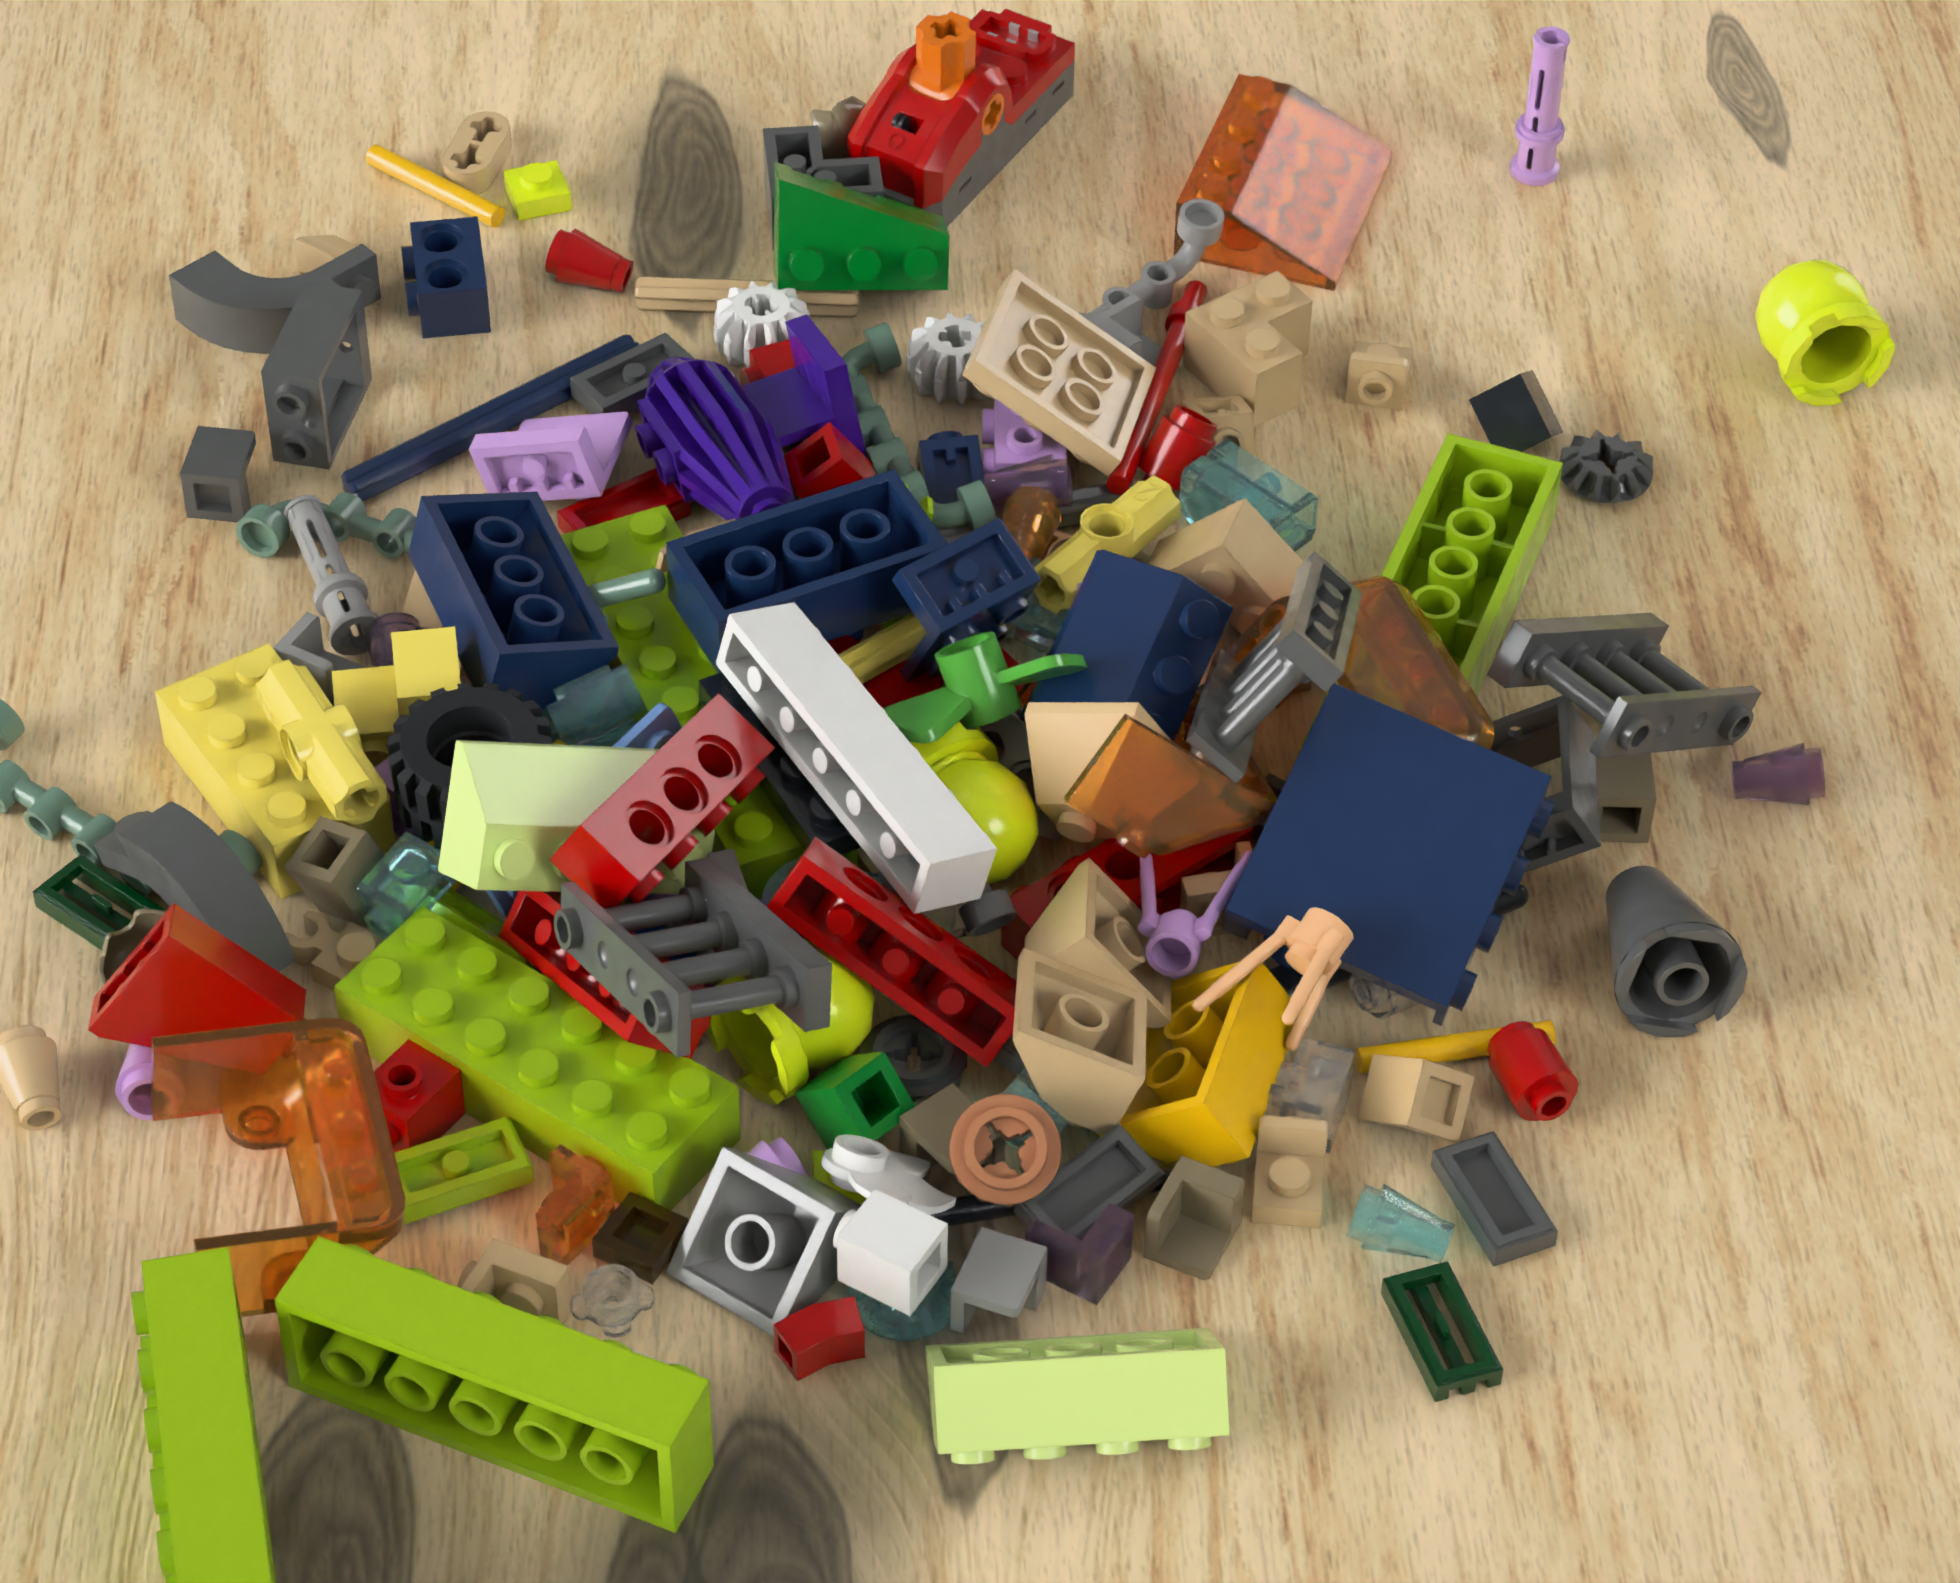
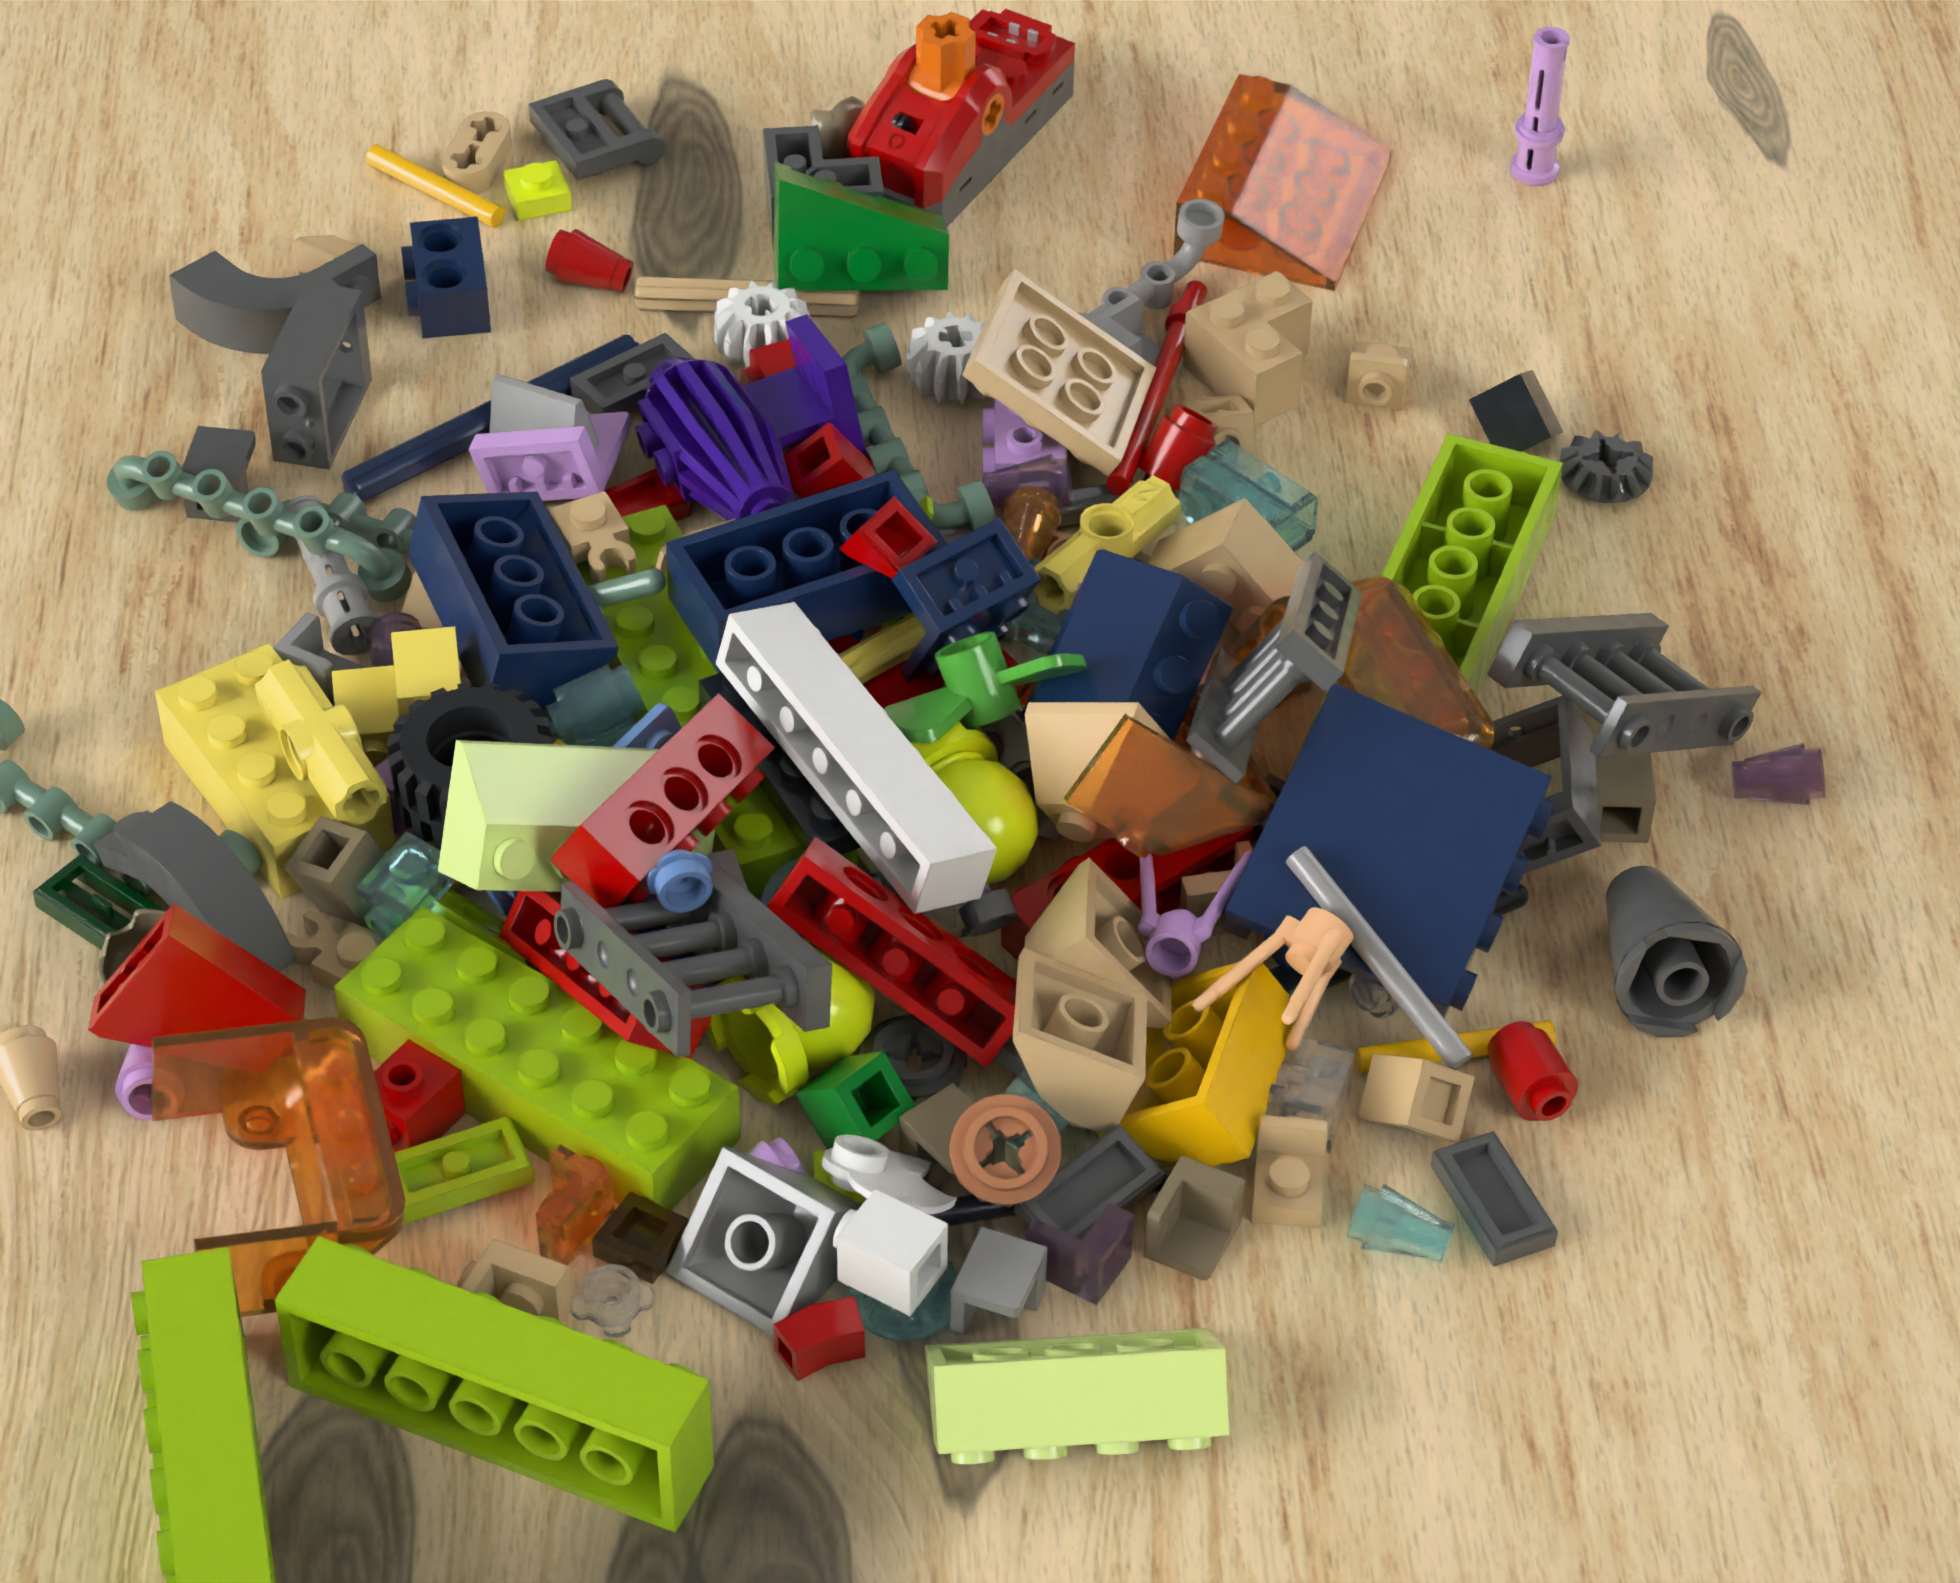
dark blue bracket [916,431,986,504] -> none
dark green tile [1381,1261,1503,1402] -> none
neon yellow tile [1755,259,1895,406] -> none
none -> sand green bar [107,451,412,602]
none -> light grey slope [490,374,600,449]
none -> dark grey plate [528,79,666,181]
none -> tan plate [548,491,637,584]
none -> medium blue plate [647,850,713,913]
none -> red slope [839,496,938,579]
none -> light grey bar [1285,846,1473,1070]

